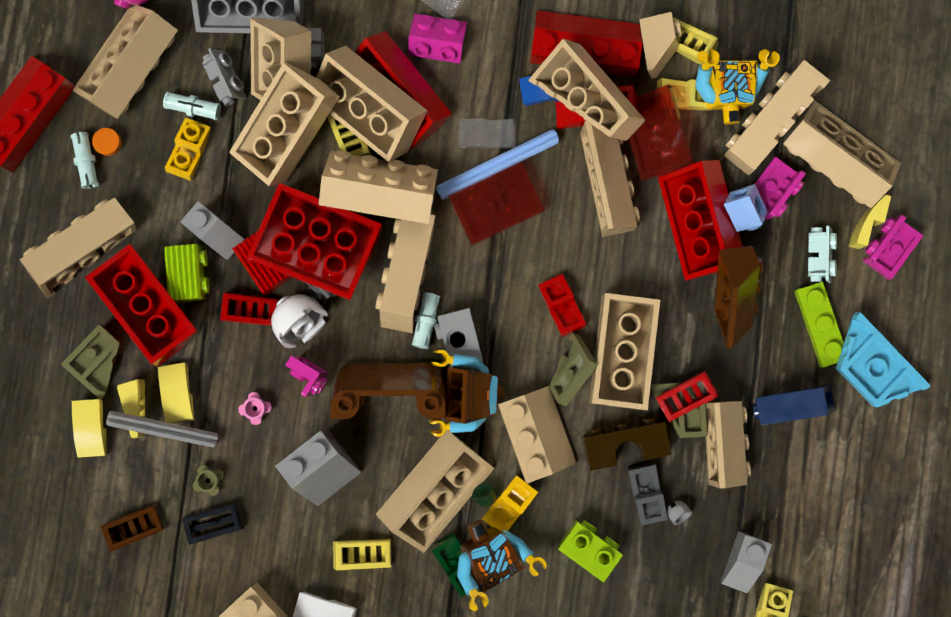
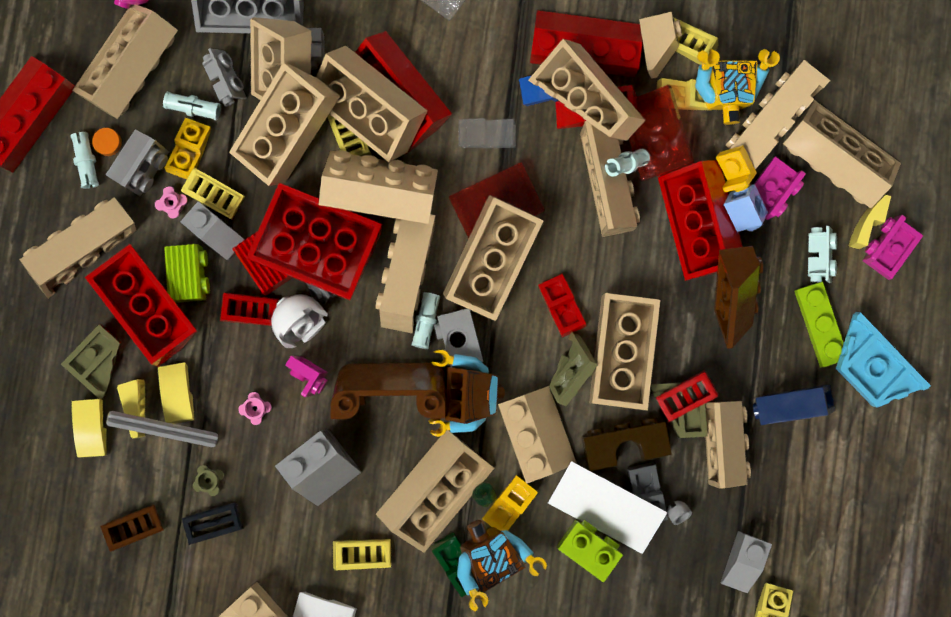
dark pink bracket [408,14,467,63] -> none
light blue axle [436,129,559,199] -> none
none -> light grey slope [106,129,169,197]
none -> bright pink plate [155,187,187,219]
none -> light yellow slope [181,168,245,220]
none -> tan brick [443,195,543,321]
none -> white sticker [548,461,667,554]
none -> light aqua pin [605,149,650,177]
none -> yellow bracket [716,145,757,192]

